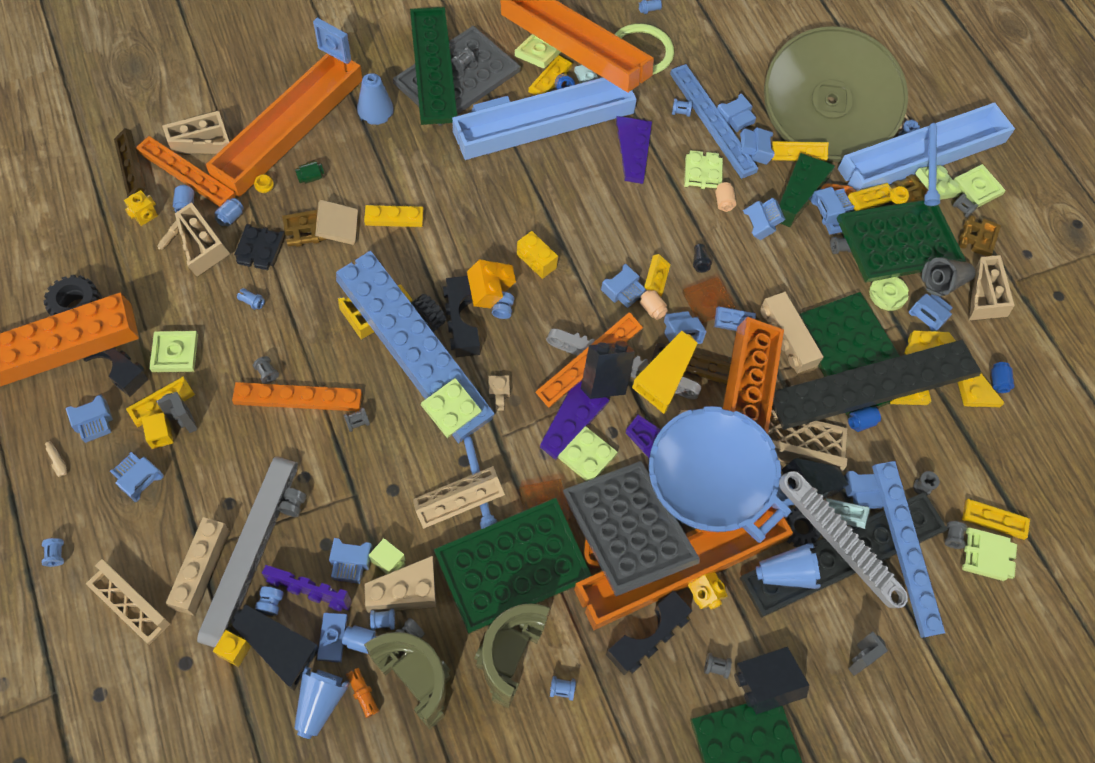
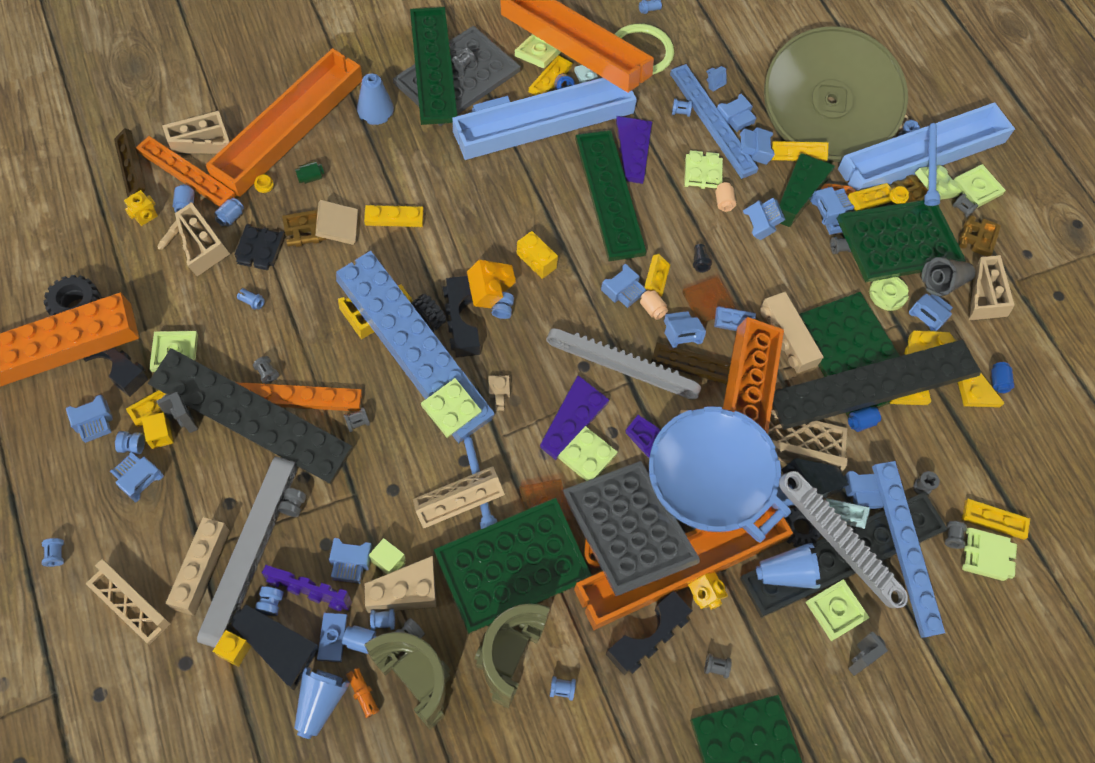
tan piece [45,441,67,477] -> none
medium blue tile [313,18,351,64] -> none
orange plate [535,312,643,408] -> none
black brick [580,341,635,399] -> none
yellow slope [632,331,698,414] -> none
black brick [734,646,810,715] -> none
none -> medium blue wheel [115,431,145,455]
none -> pearl dark grey plate [148,348,353,484]
none -> dark green plate [575,130,646,262]
none -> medium blue tile [706,66,727,91]
none -> yellowish green plate [806,579,870,641]

